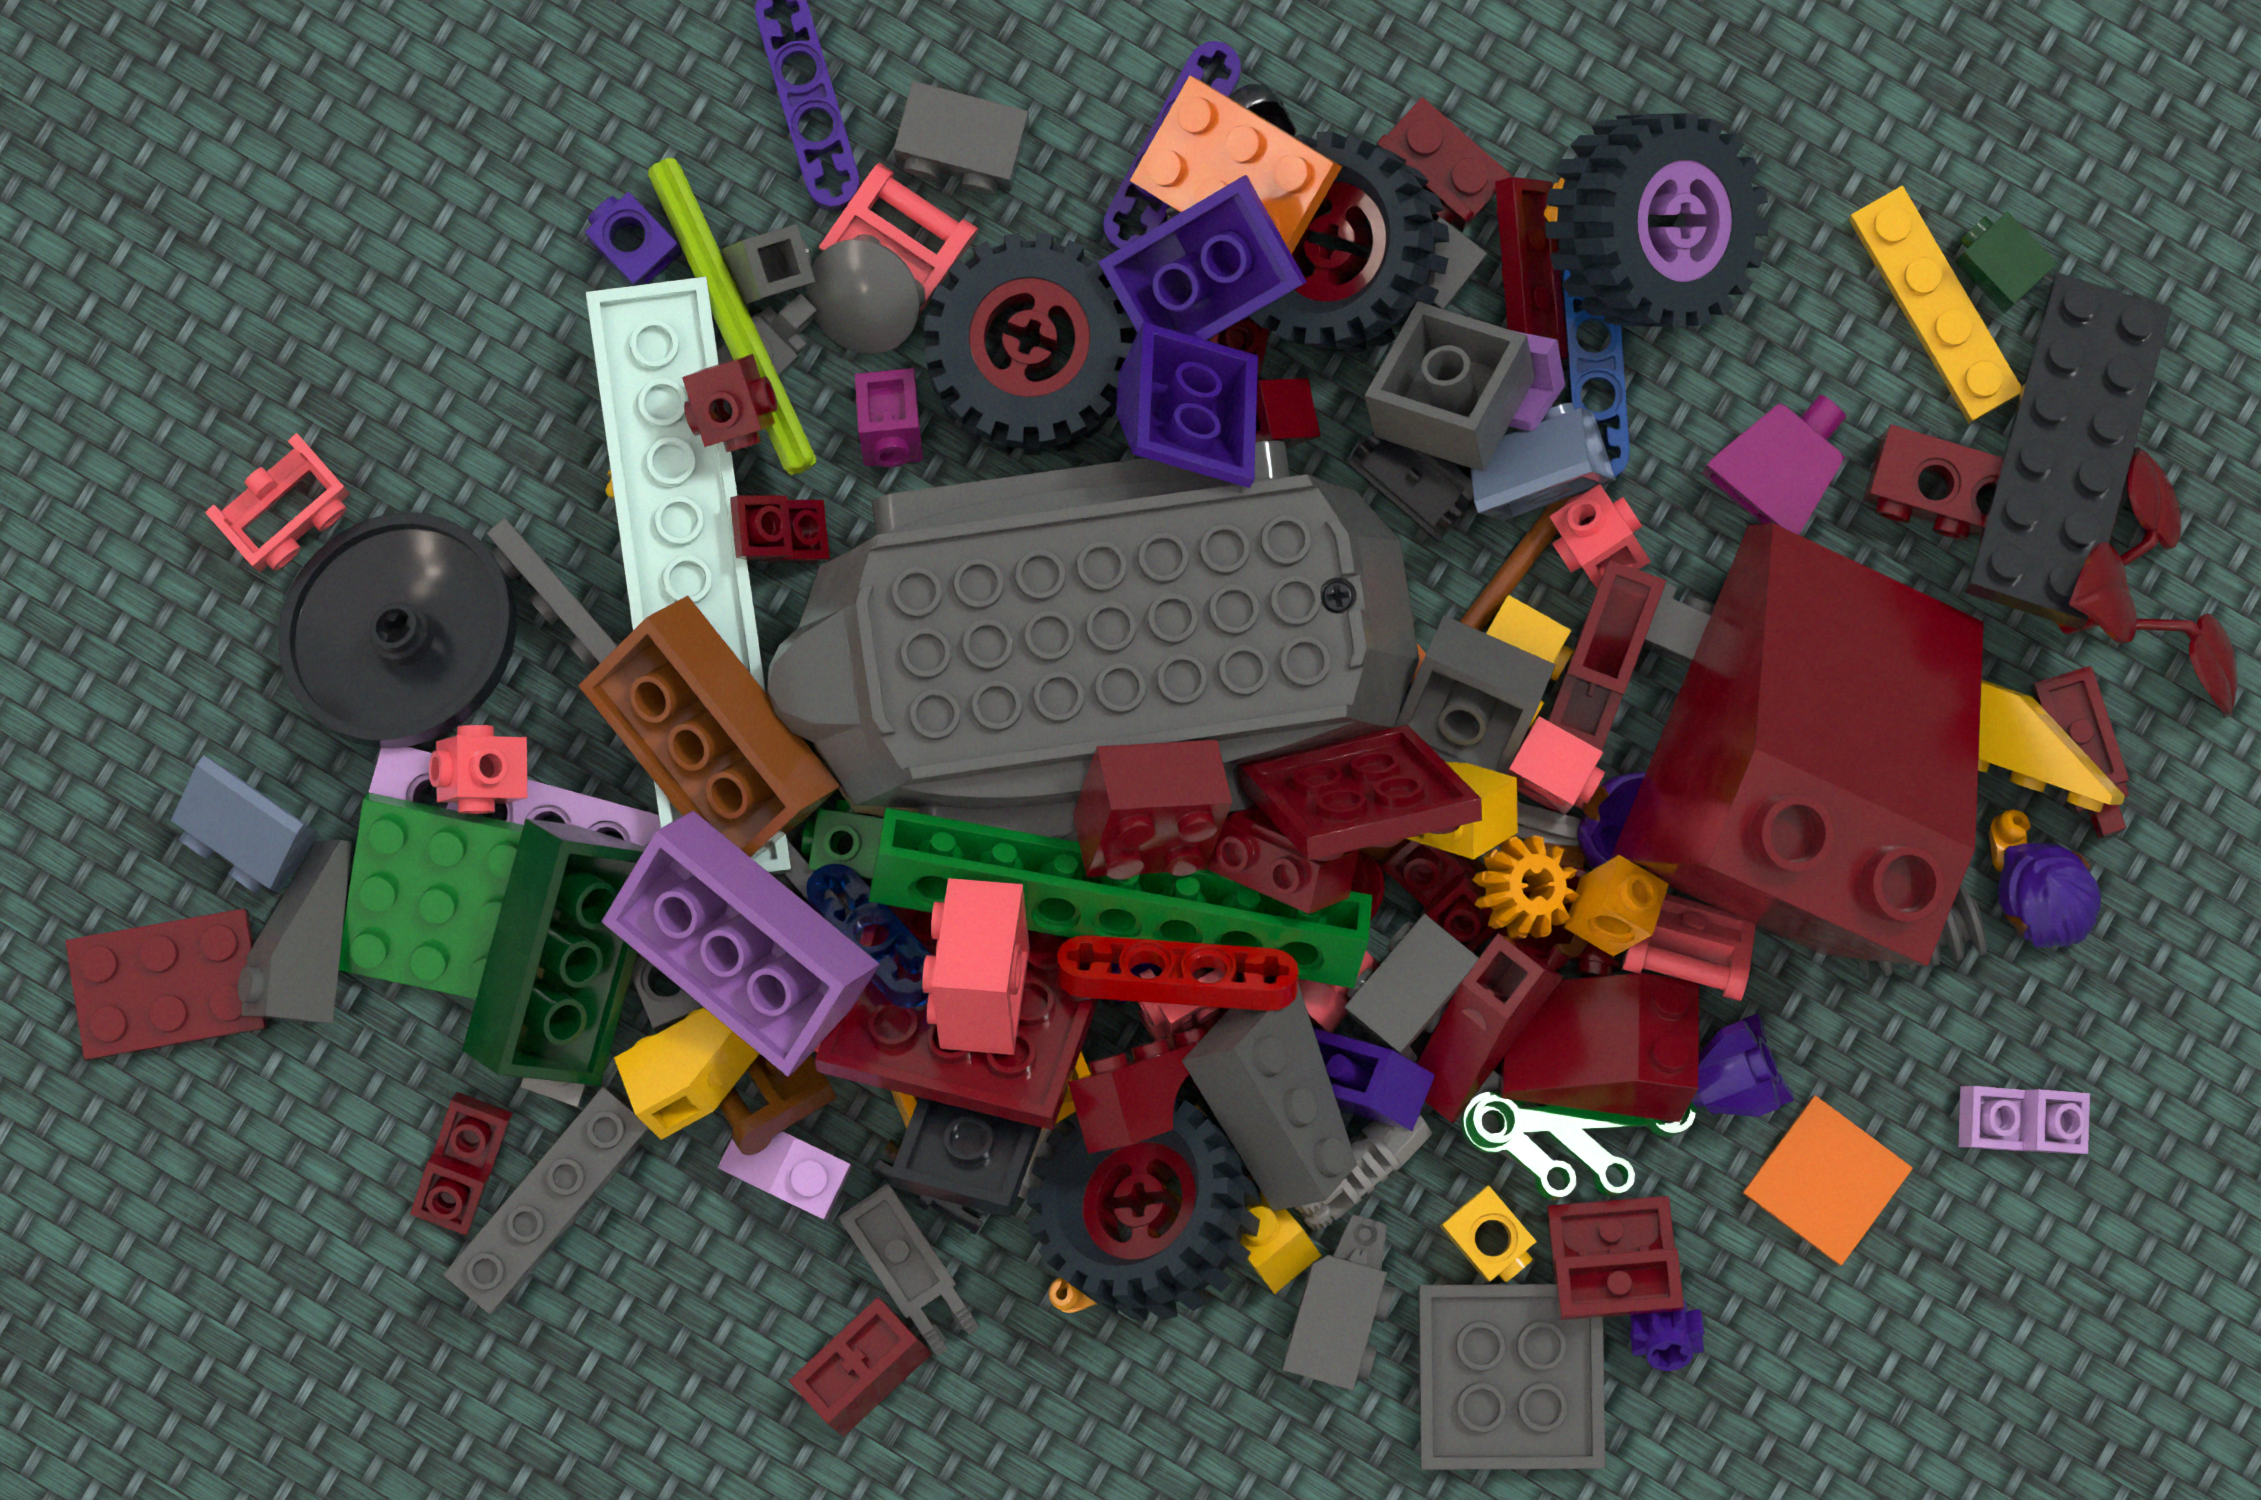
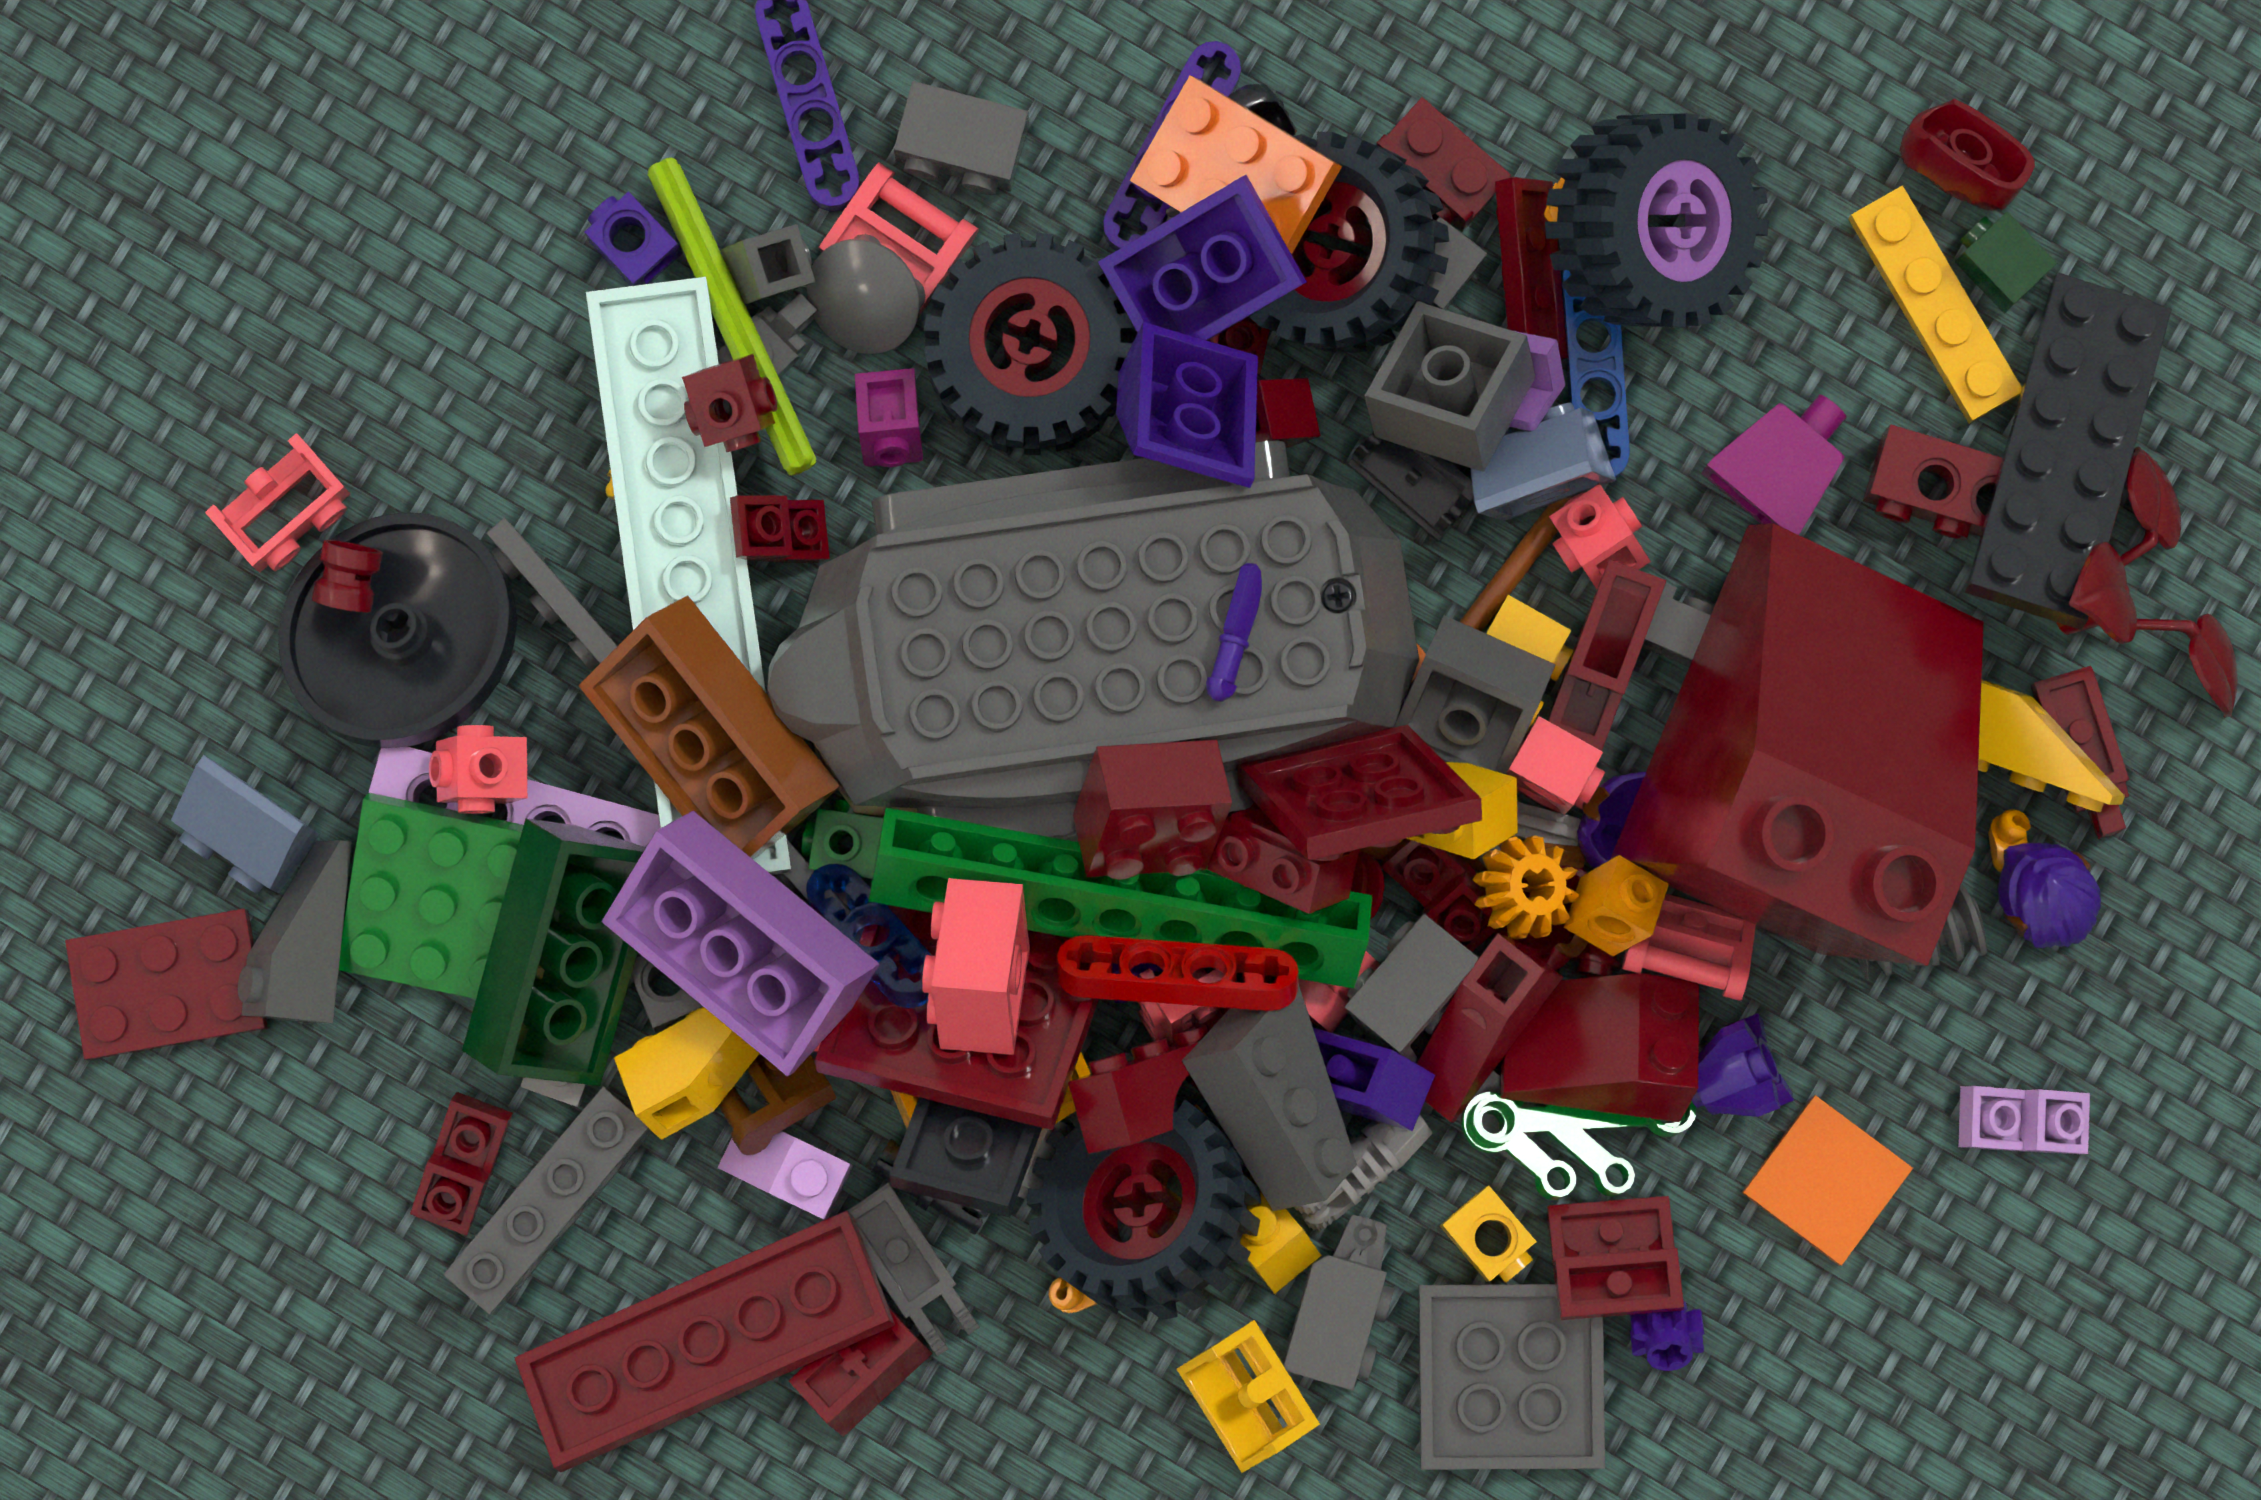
none -> dark red wheel [312,540,383,613]
none -> dark red plate [514,1210,895,1472]
none -> yellow window [1177,1320,1320,1473]
none -> dark purple piece [1206,563,1262,702]
none -> dark red piece [1899,99,2035,211]

